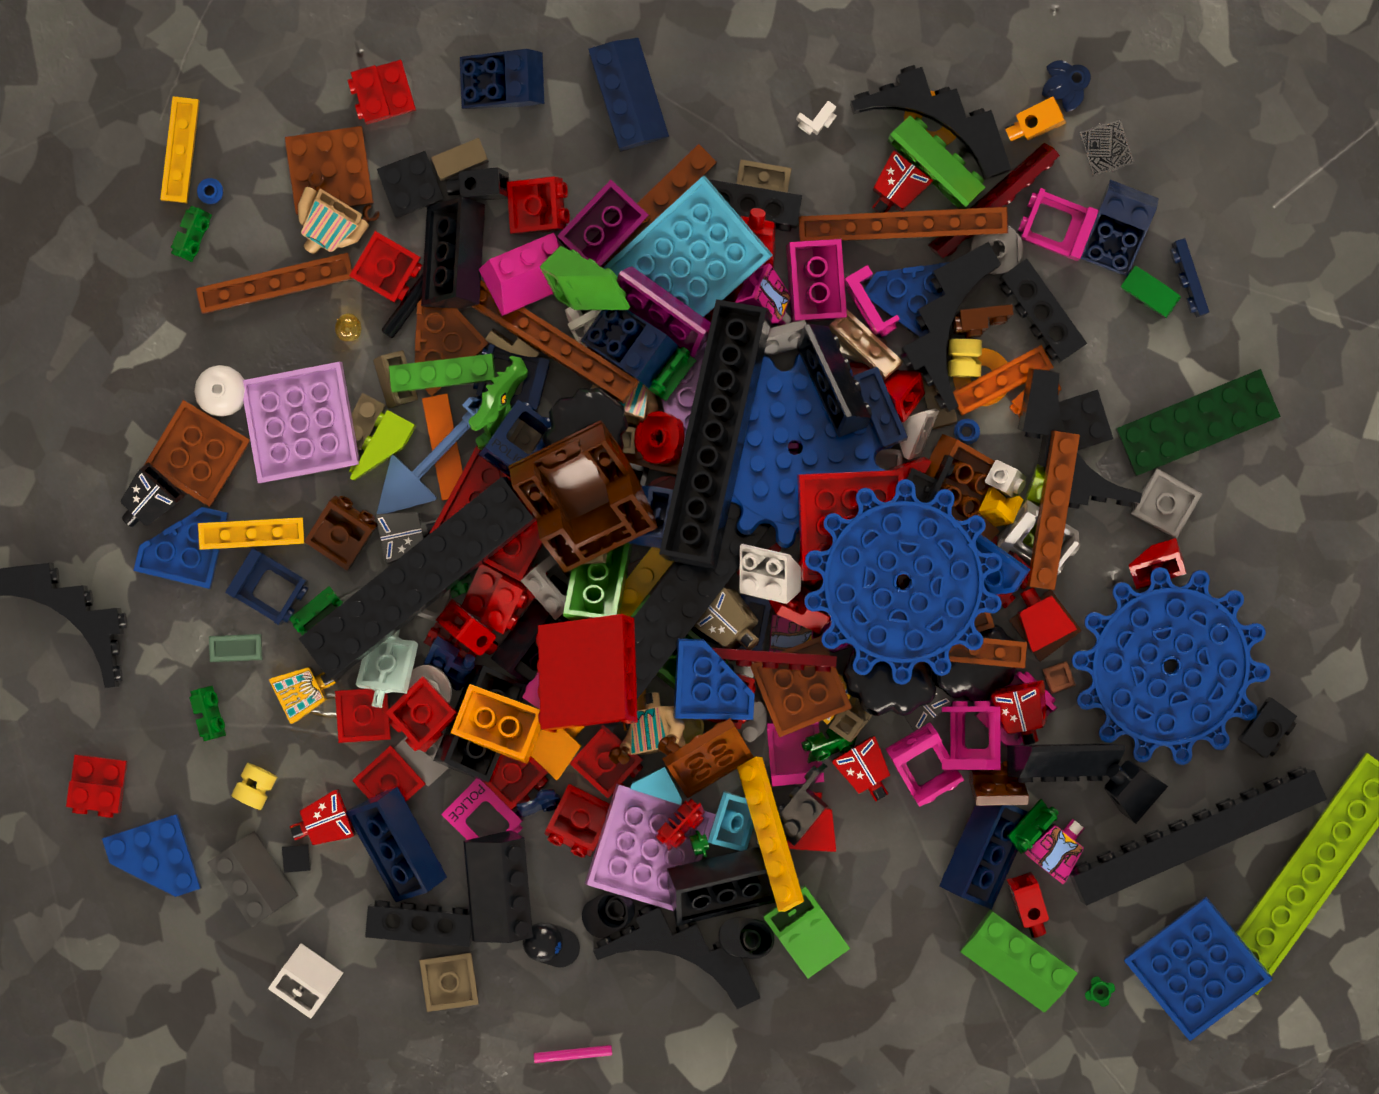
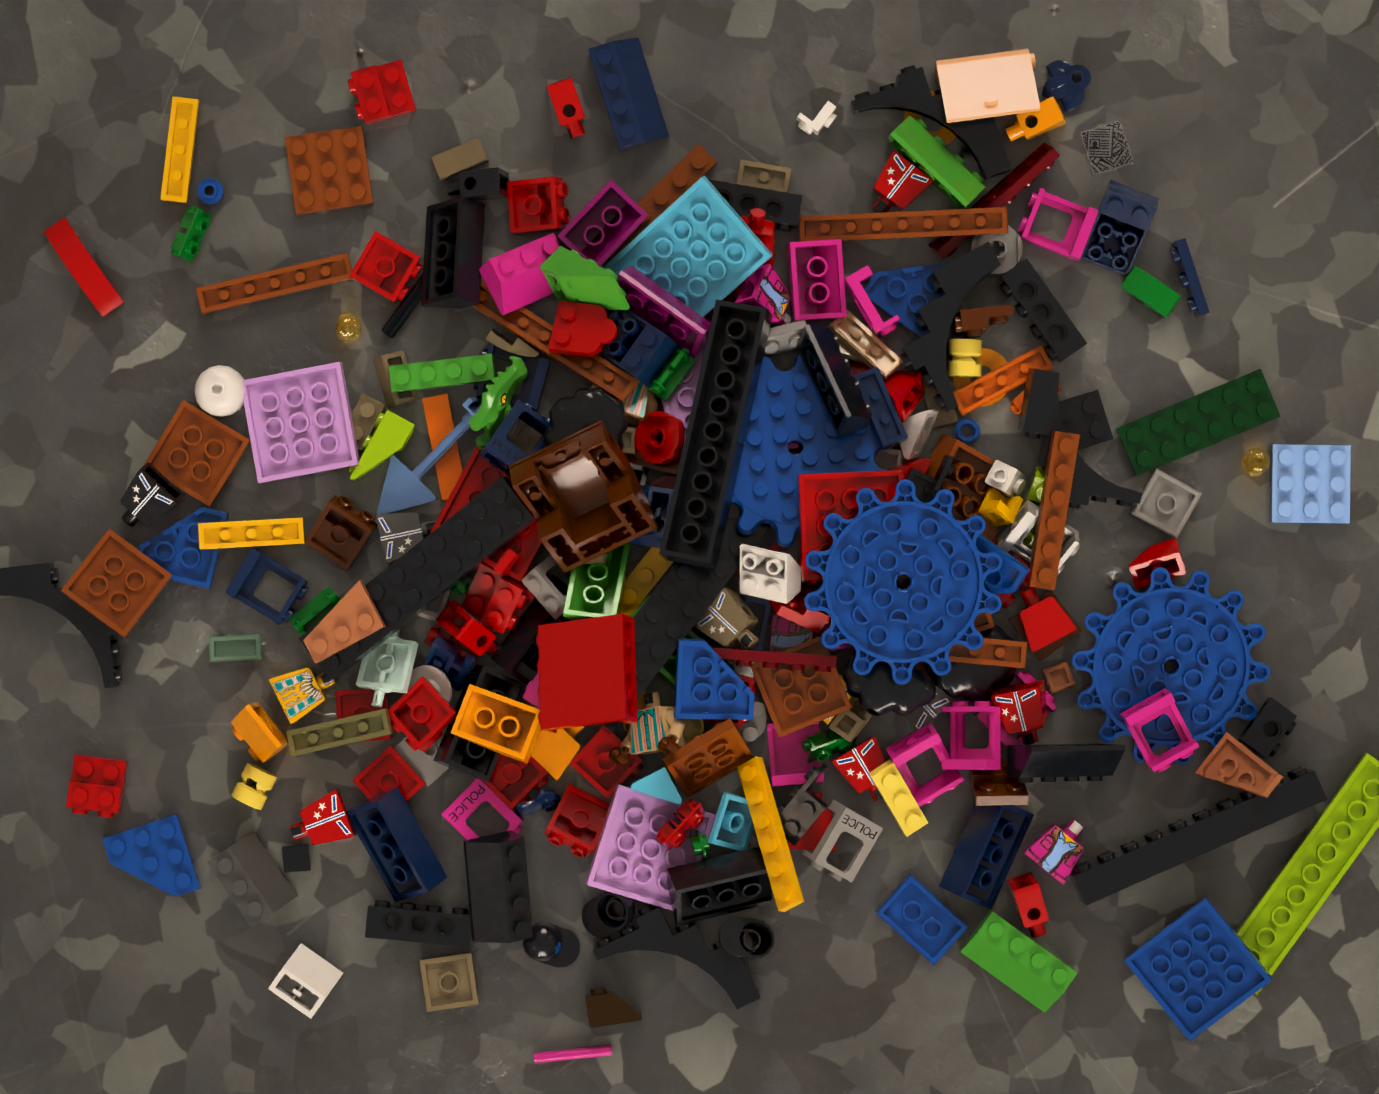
green hinge [189,685,226,741] -> none
tan torso [298,171,379,254] -> none
black plate [377,151,444,218] -> none
dark orange plate [415,300,489,396] -> none
dark blue slope [460,49,545,109] -> none
bright green slope [763,885,850,979] -> none
green hinge [1008,799,1059,854] -> none
green plate [1085,976,1115,1007] -> none
black torso [1104,760,1168,824] -> none
none -> red slope [44,217,124,317]
none -> dark orange plate [61,529,172,639]
none -> light orange slope [231,702,288,763]
none -> olive plate [286,708,393,757]
none -> nougat wing [303,580,386,664]
none -> red tile [493,548,520,576]
none -> red torso [546,77,585,139]
none -> red plate [548,301,617,357]
none -> dark brown slope [585,987,642,1028]
none -> light grey window [802,799,883,882]
none -> light yellow plate [868,759,928,837]
none -> blue tile [876,874,968,965]
none -> light nougat door [935,49,1040,123]
none -> dark pink window [1120,688,1200,772]
none -> nougat wing [1195,732,1283,798]
none -> clear yellow piece [1242,448,1270,477]
none -> light blue plate [1270,444,1351,524]

